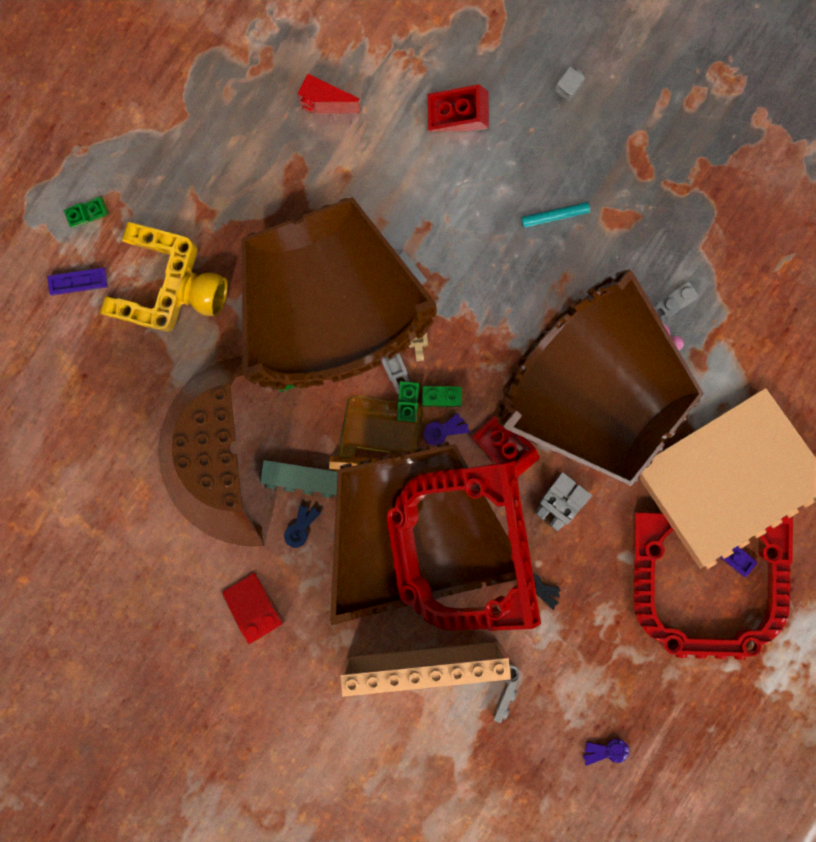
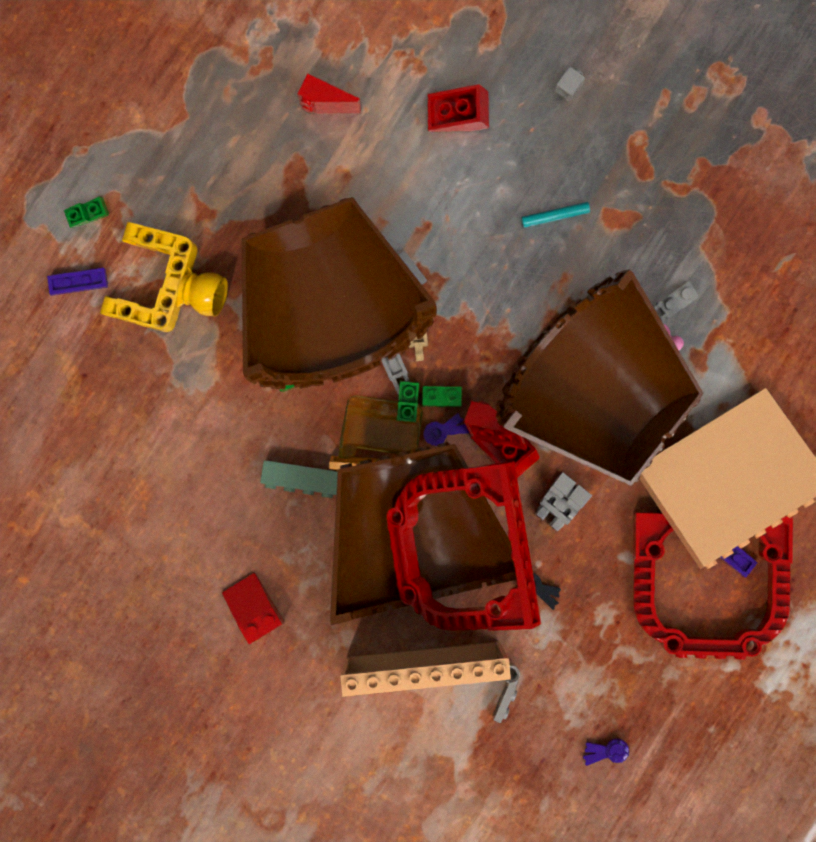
reddish brown cone [159,356,264,546] -> none
dark blue piece [284,505,321,548] -> none
none -> red slope [464,401,527,450]

